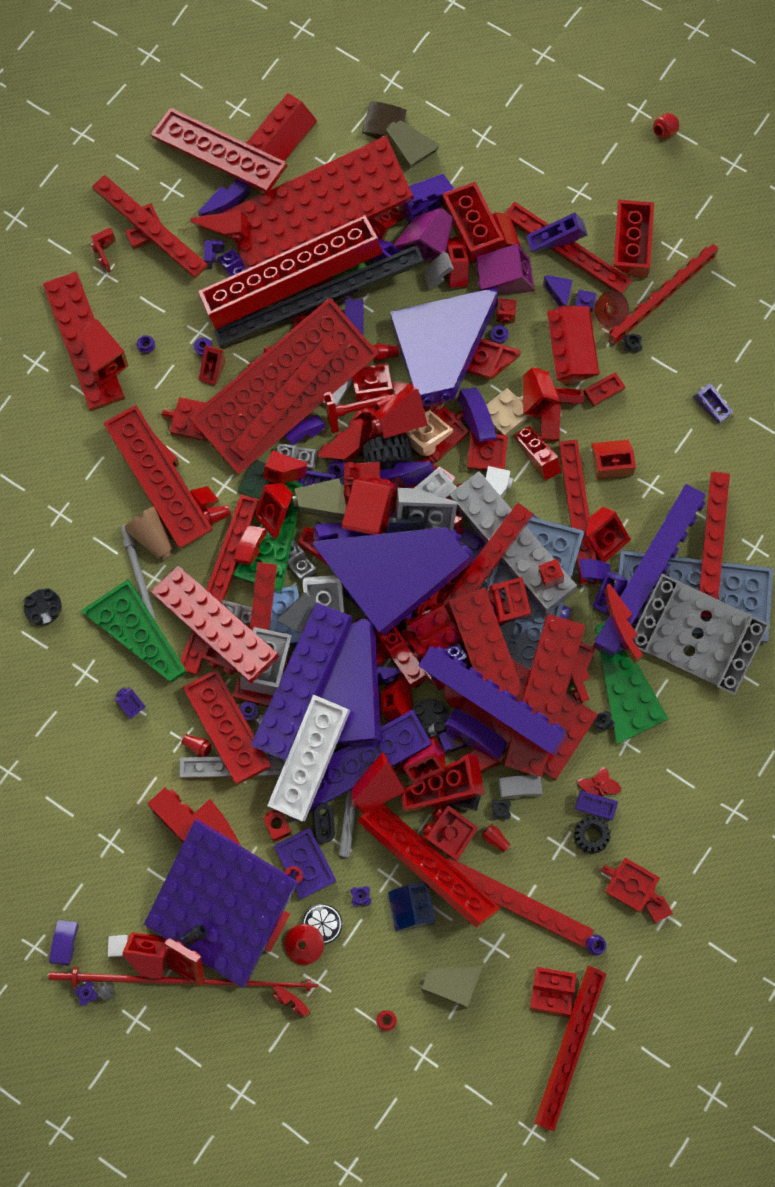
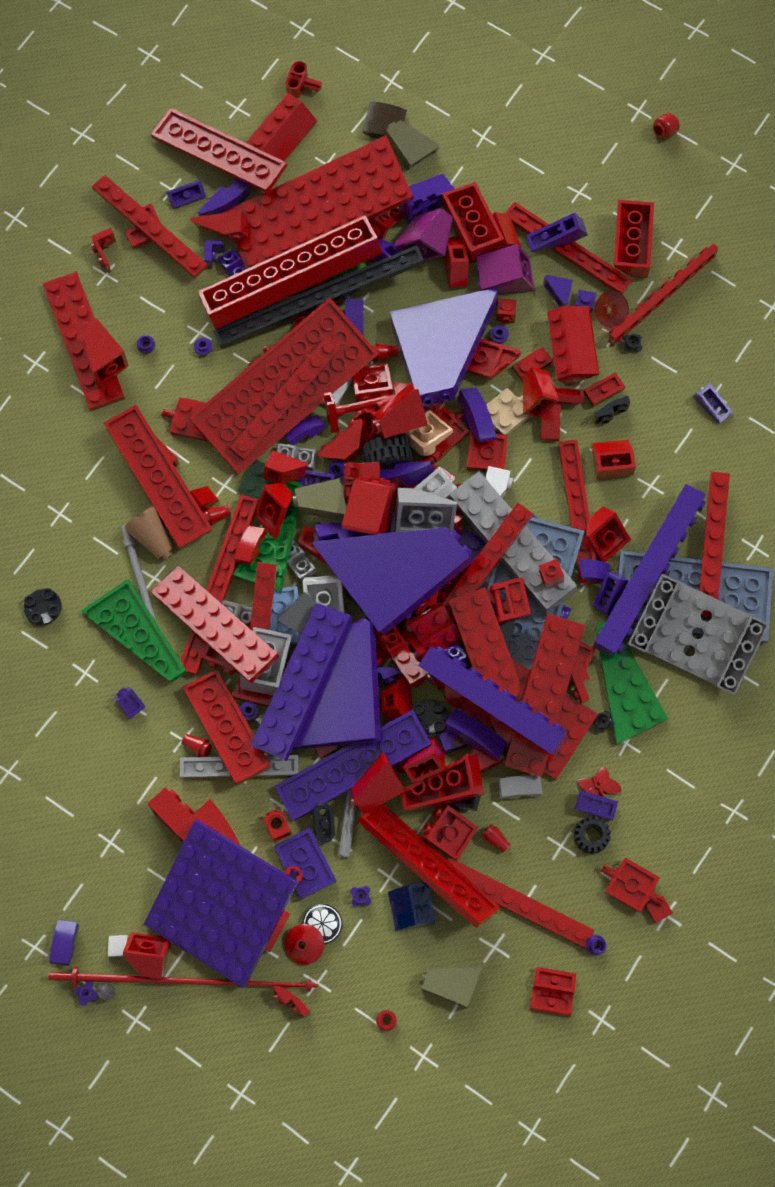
red plate [164,938,205,987] -> none
black pin [181,925,207,948] -> none
red slope [198,345,226,386] -> none
white plate [267,695,350,822] -> none
black slope [385,515,427,534] -> none
light grey slope [423,252,454,290] -> none
black plate [491,800,511,820] -> none
red slope [514,426,561,481] -> none
red plate [534,966,607,1132] -> none
red slope [604,584,643,664] -> none
none -> dark purple slope [166,180,206,209]
none -> red beam [285,61,322,98]
none -> red plate [512,346,553,382]
none -> black slope [594,396,630,424]

